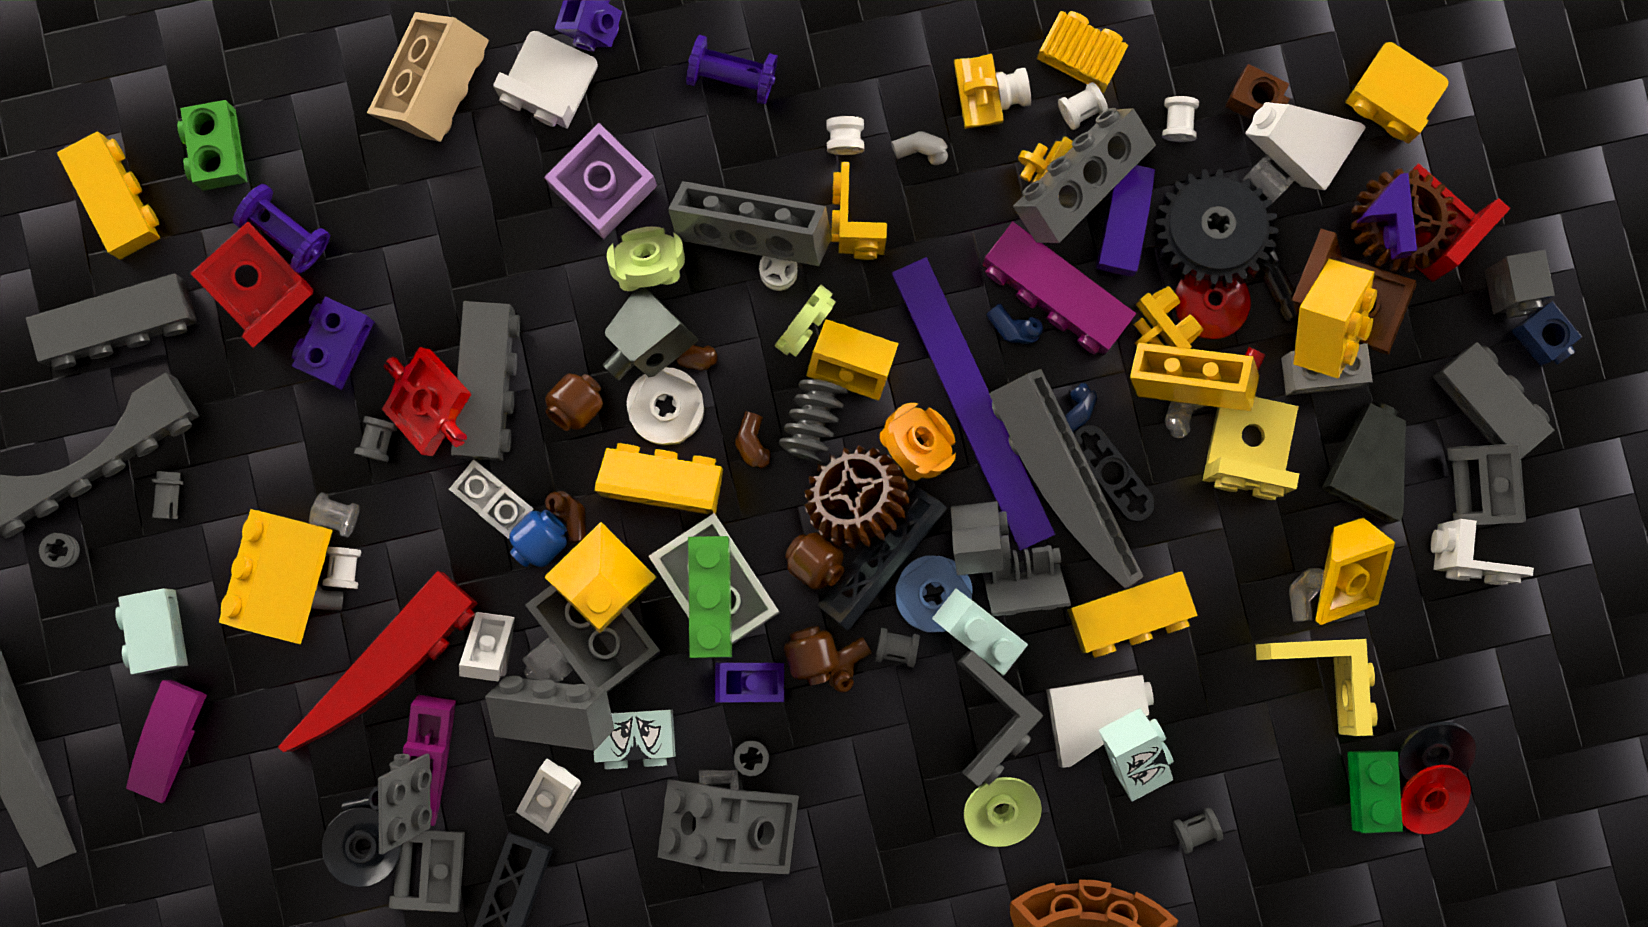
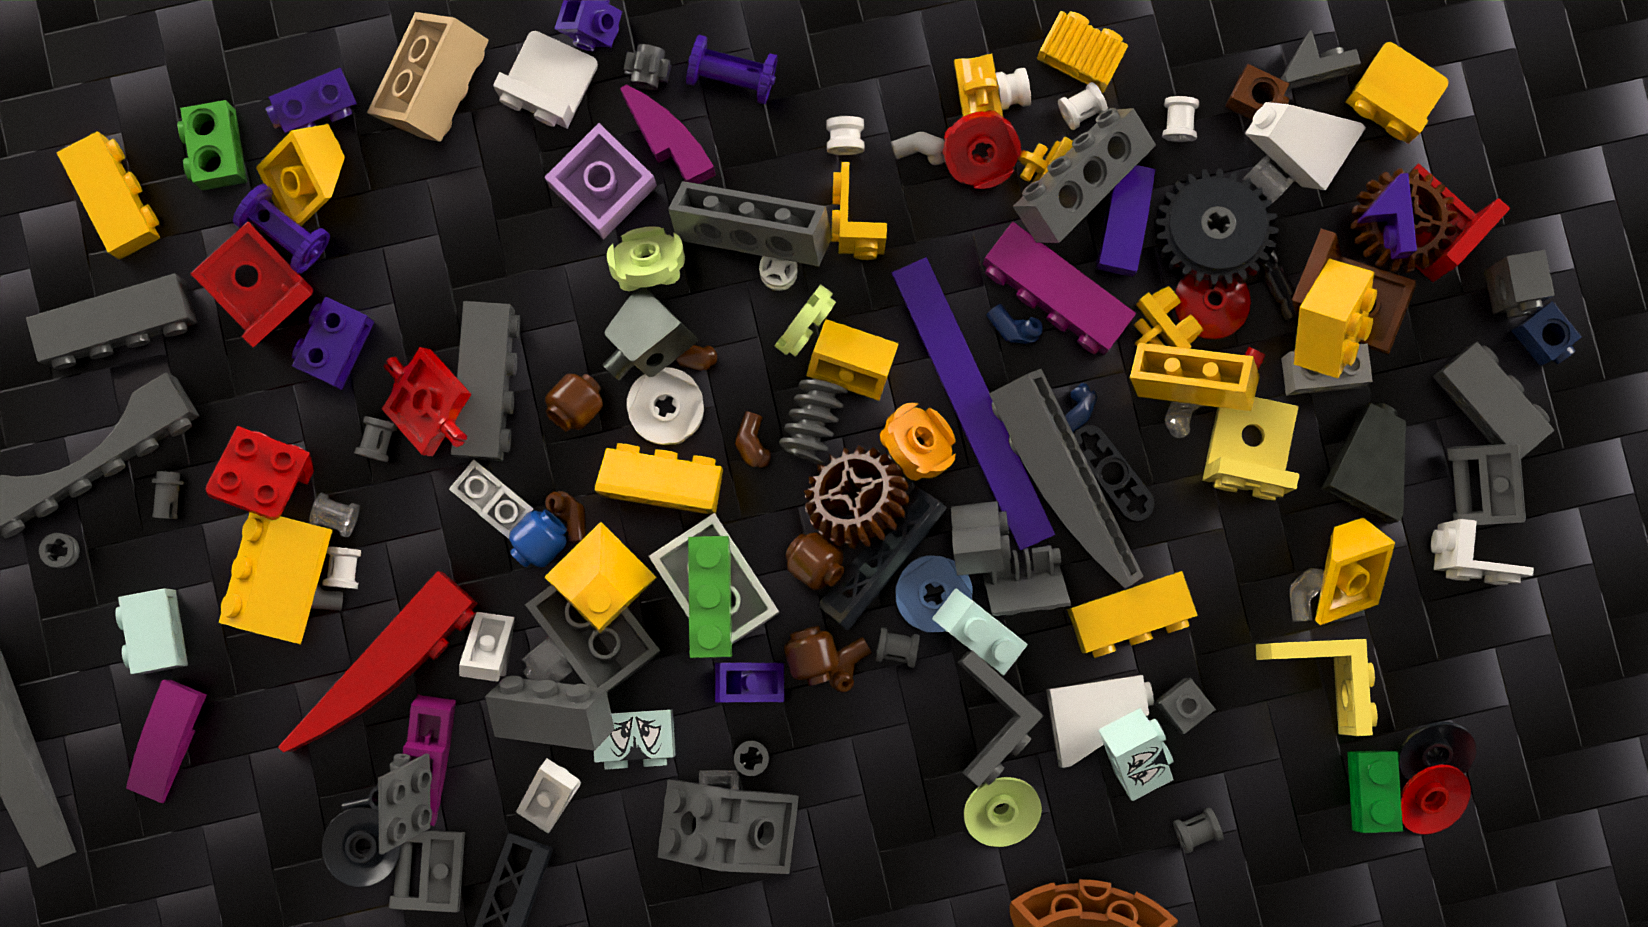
none -> red bracket [206,426,314,520]
none -> yellow slope [256,124,345,226]
none -> dark purple brick [266,68,357,133]
none -> magenta slope [620,85,716,184]
none -> dark grey gear [623,44,672,90]
none -> red plate [943,110,1021,189]
none -> dark grey brick [1154,678,1216,734]
none -> dark grey slope [1281,30,1361,90]

